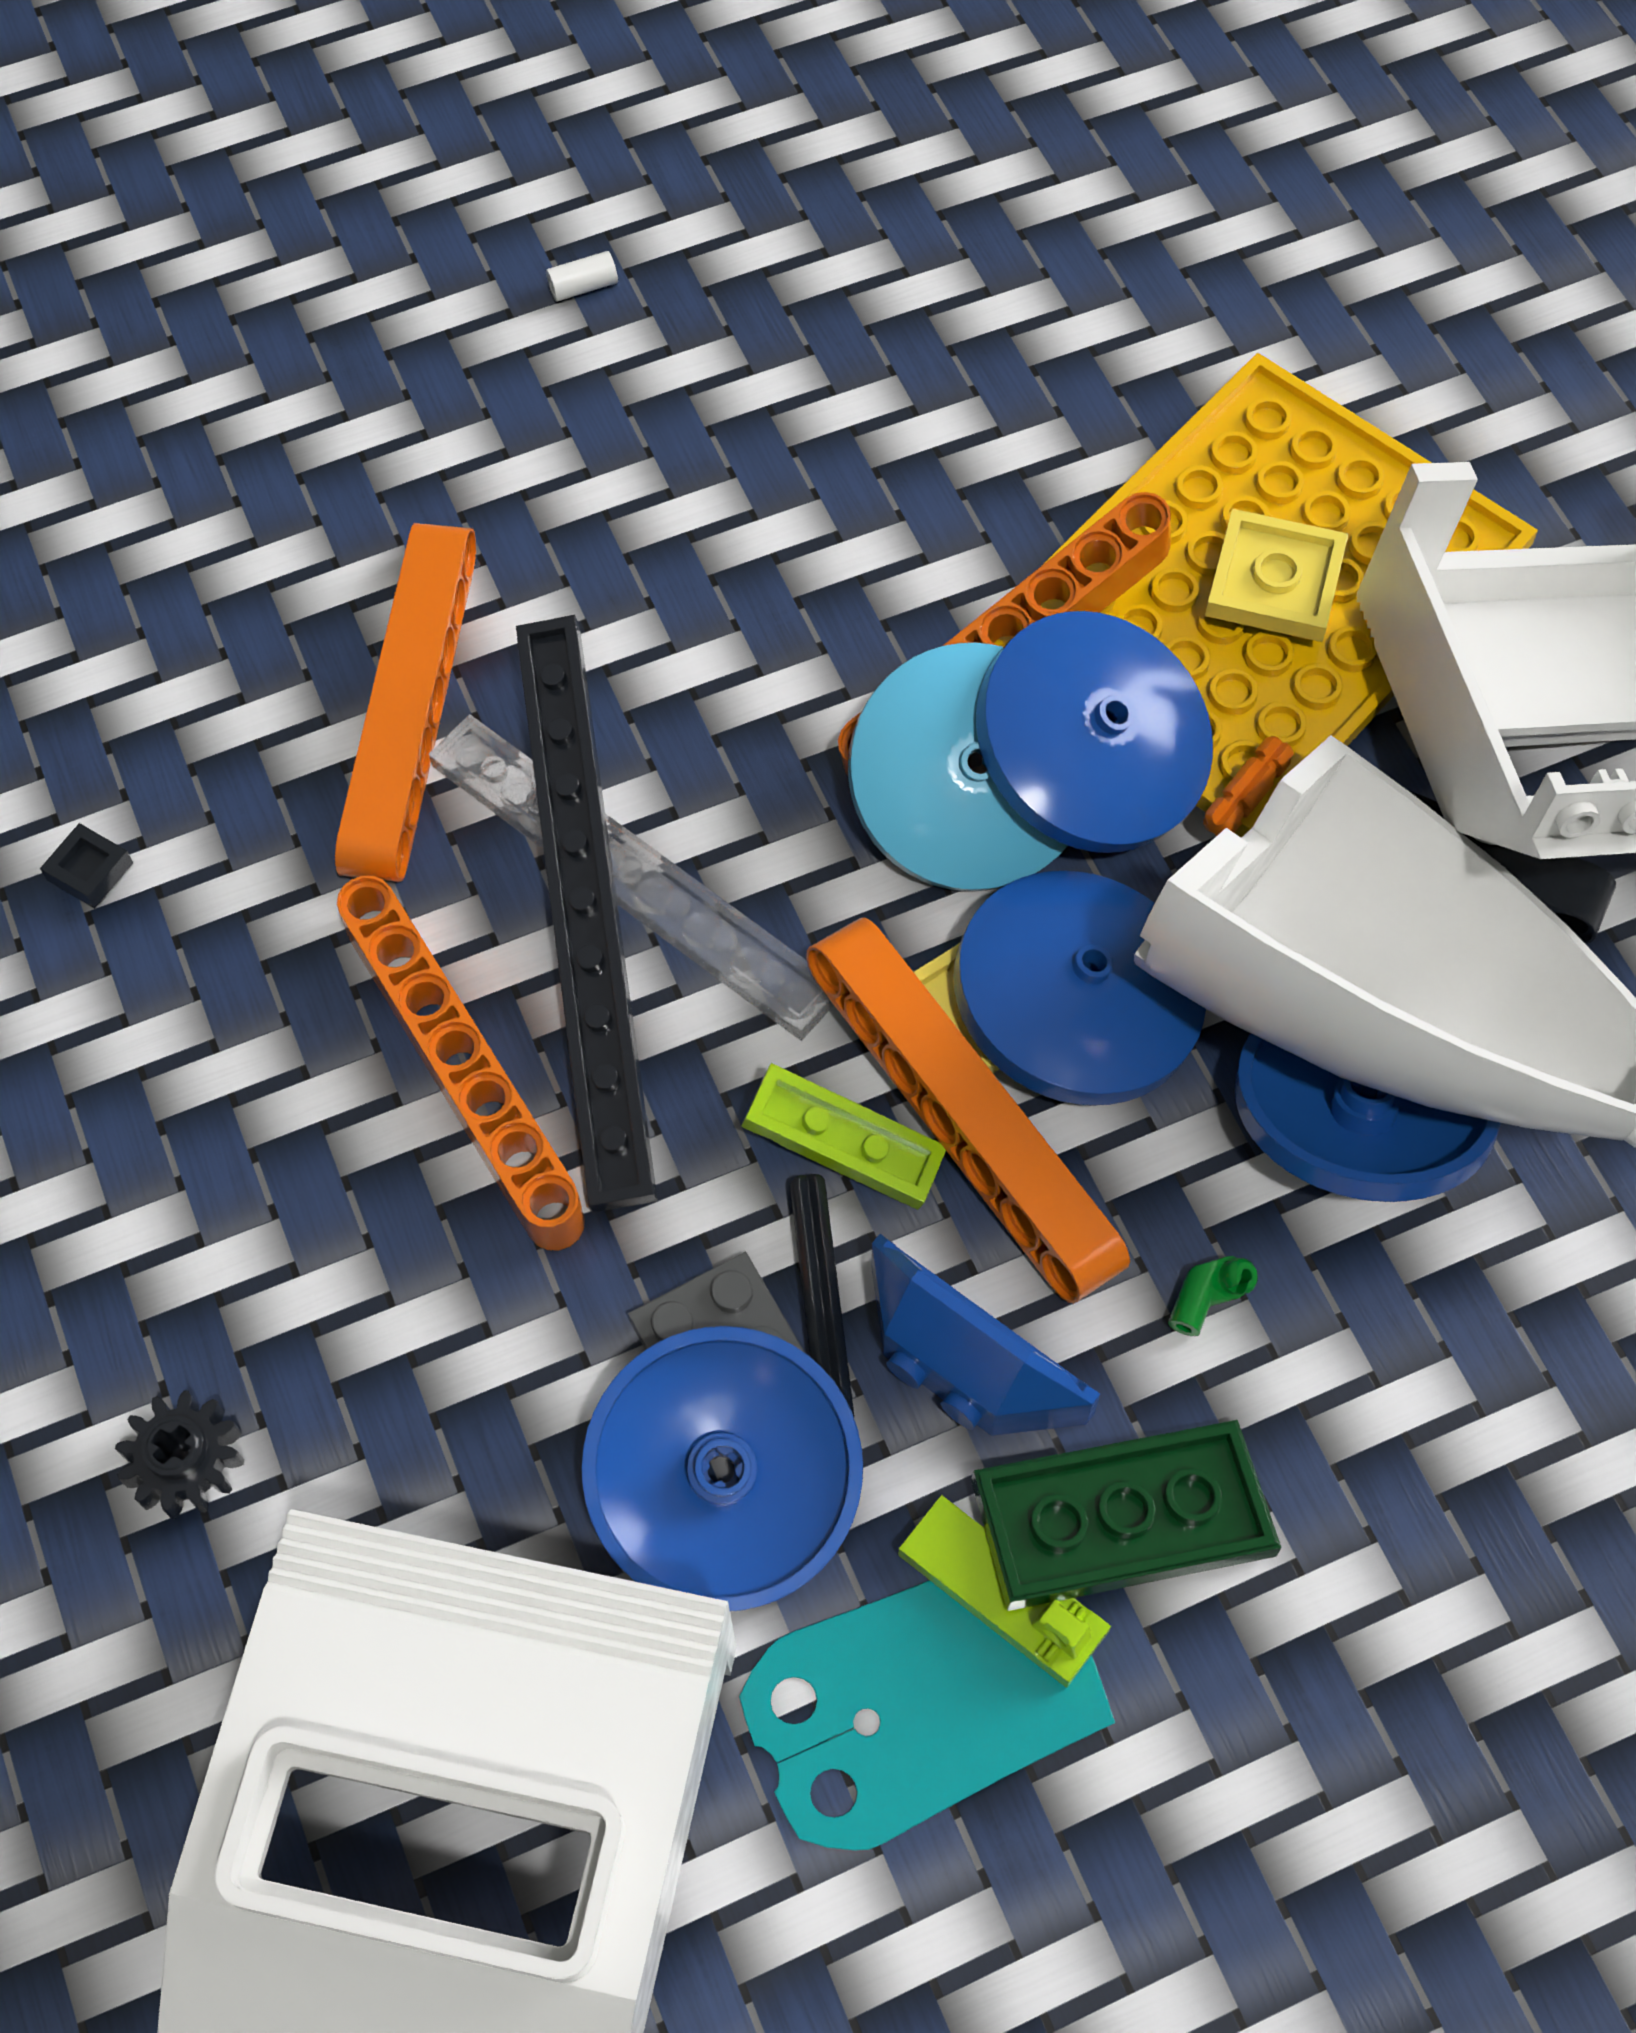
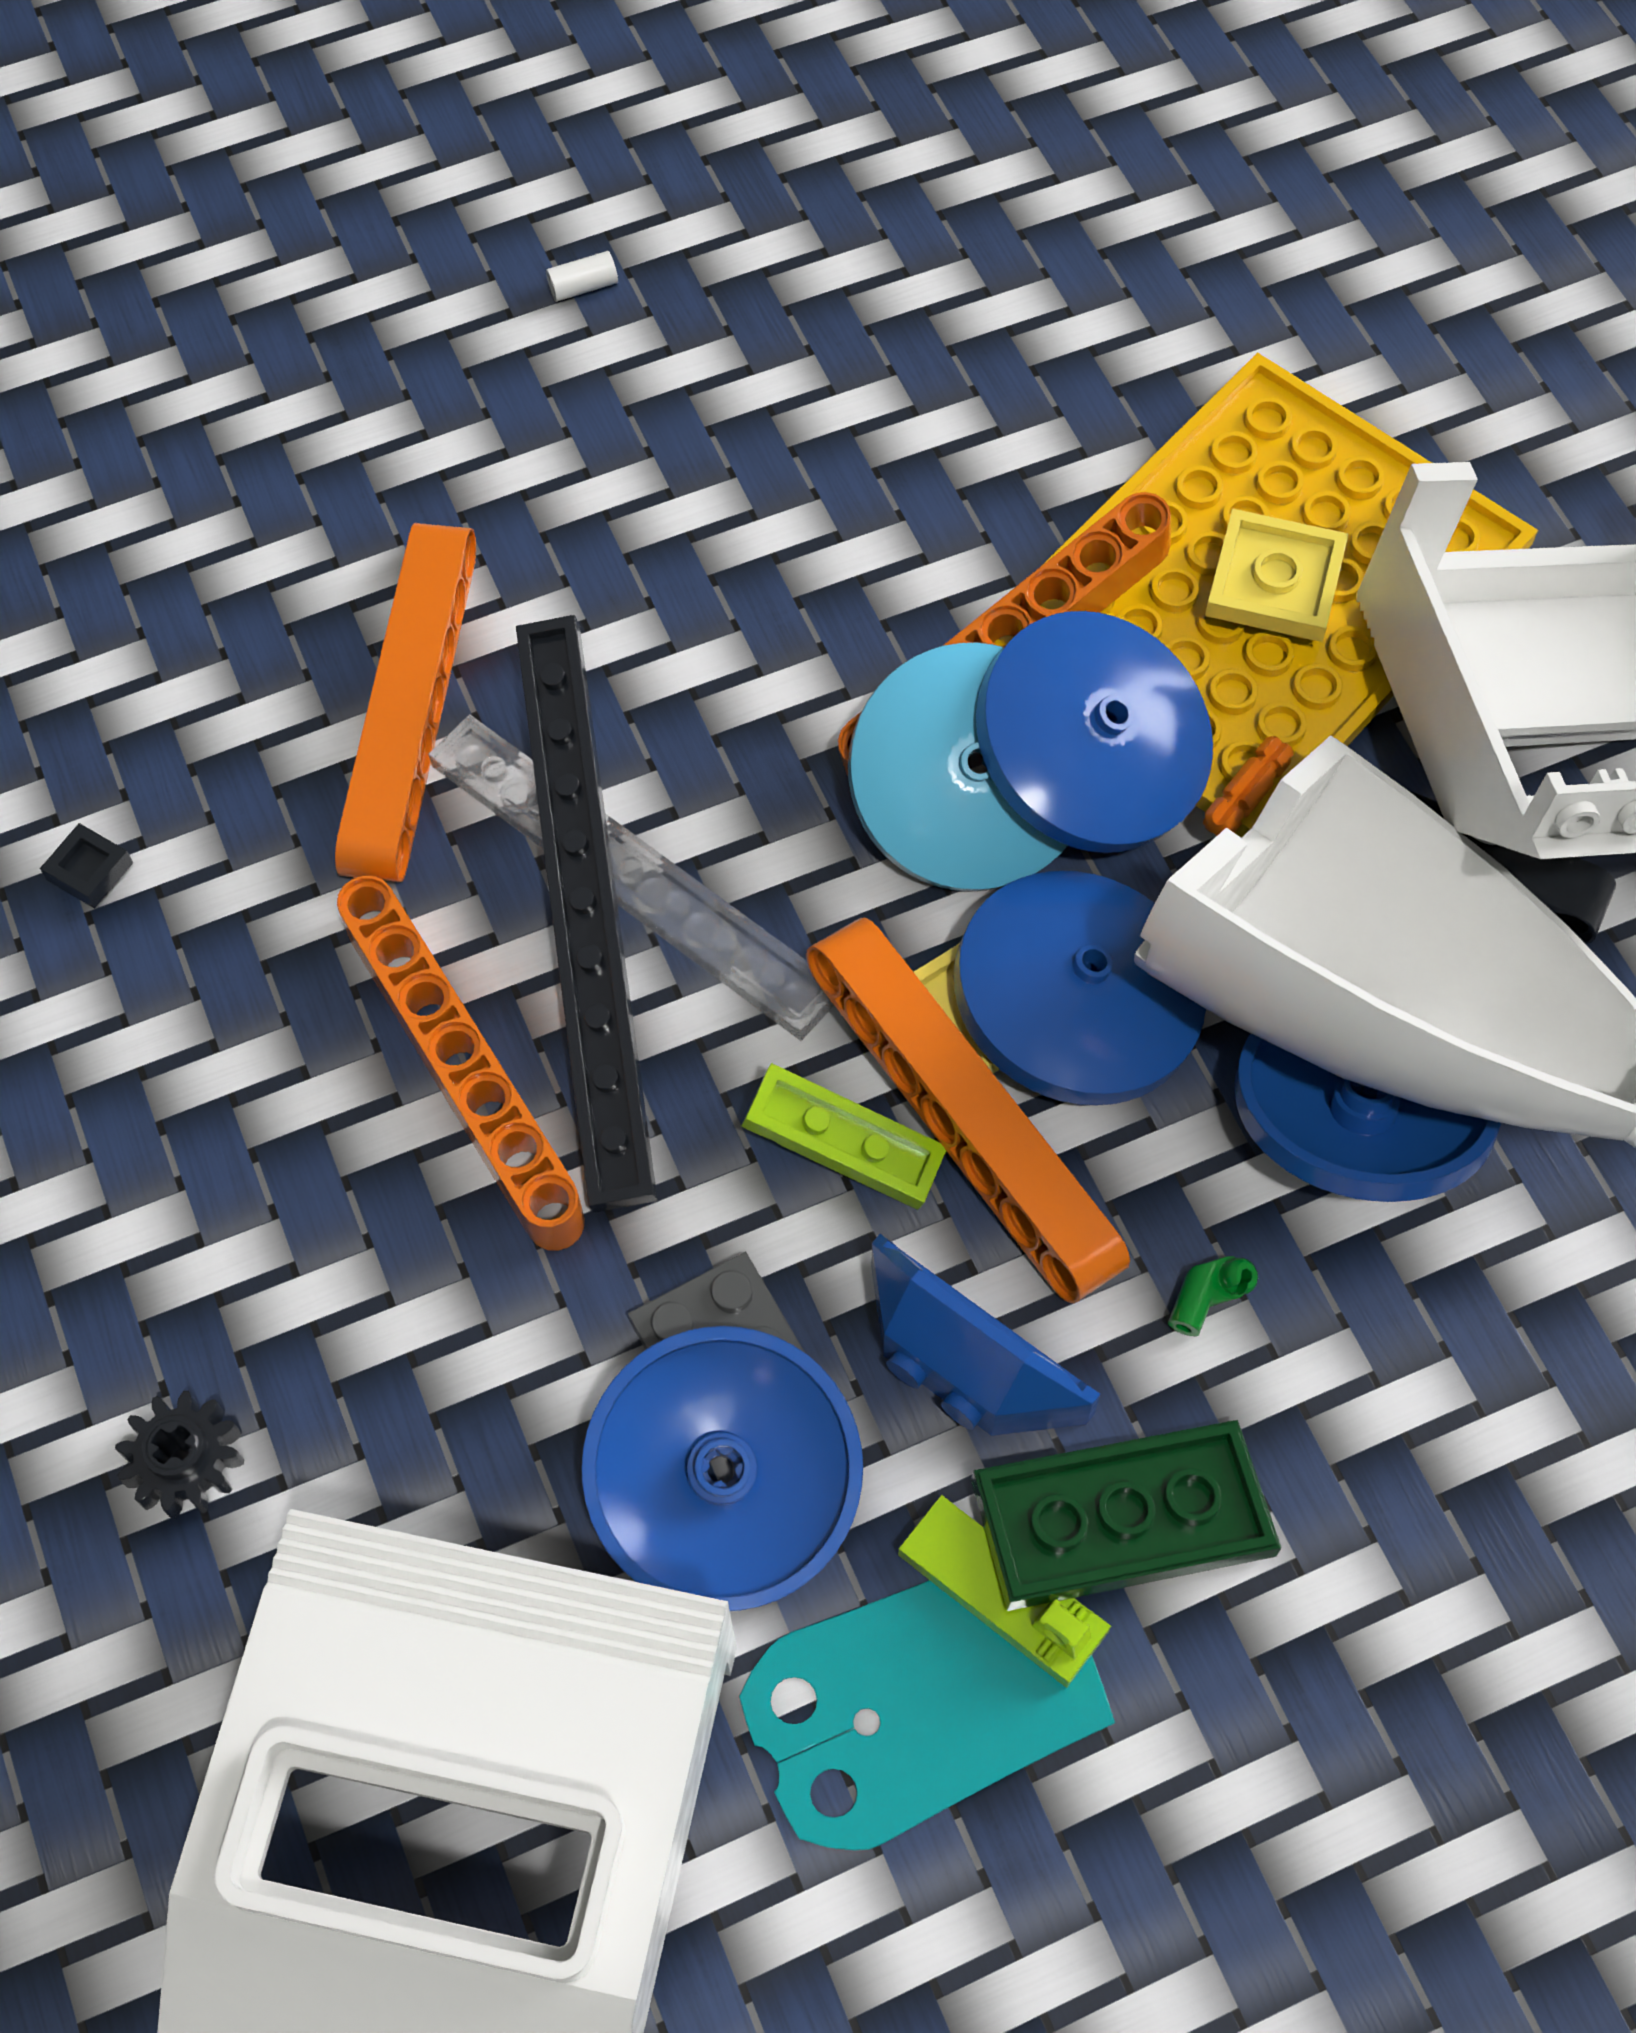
black axle [790,1174,855,1417] -> none

